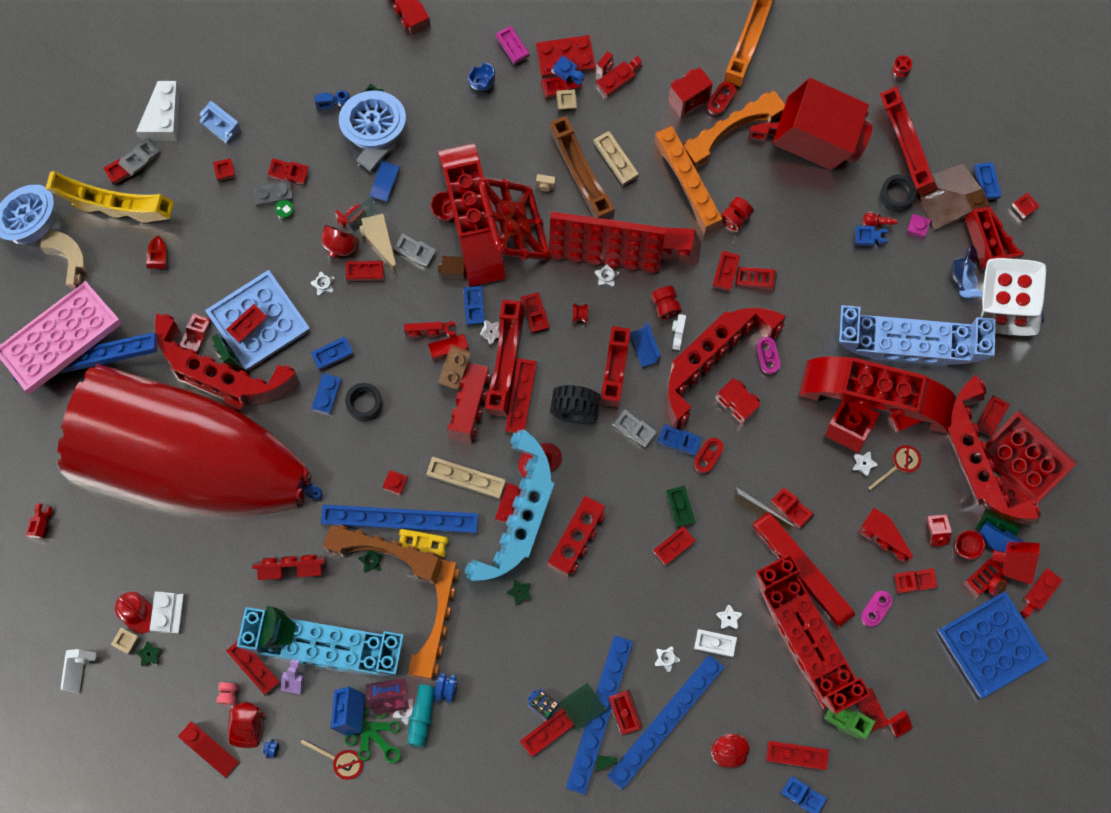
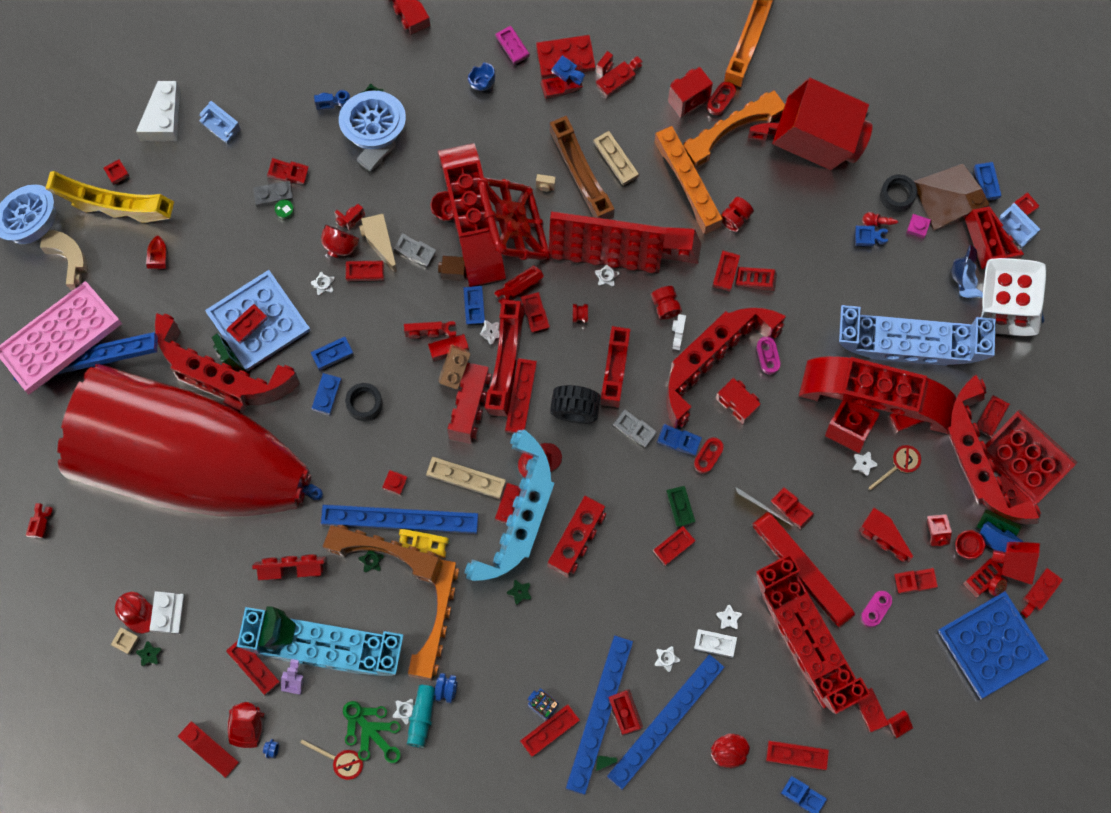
white bracket [60,649,96,693] -> none
light grey slope [118,138,160,176] -> none
red slope [179,313,211,353] -> none
red plate [213,158,236,182] -> none
coral wheel [216,682,239,705] -> none
blue panel [330,686,365,736] -> none
clear light blue piece [346,197,378,233] -> none
clear pink brick [365,678,409,715] -> none
blue slope [370,161,400,202] -> none
tan plate [556,90,577,110] -> none
clear green piece [559,683,606,730] -> none
blue panel [630,323,661,369] -> none
bright green brick [824,708,875,739] -> none
red arch [880,86,938,196] -> none
red wheel [892,55,913,78] -> none
none -> red plate [494,265,544,304]
none -> light blue hinge [999,203,1040,249]

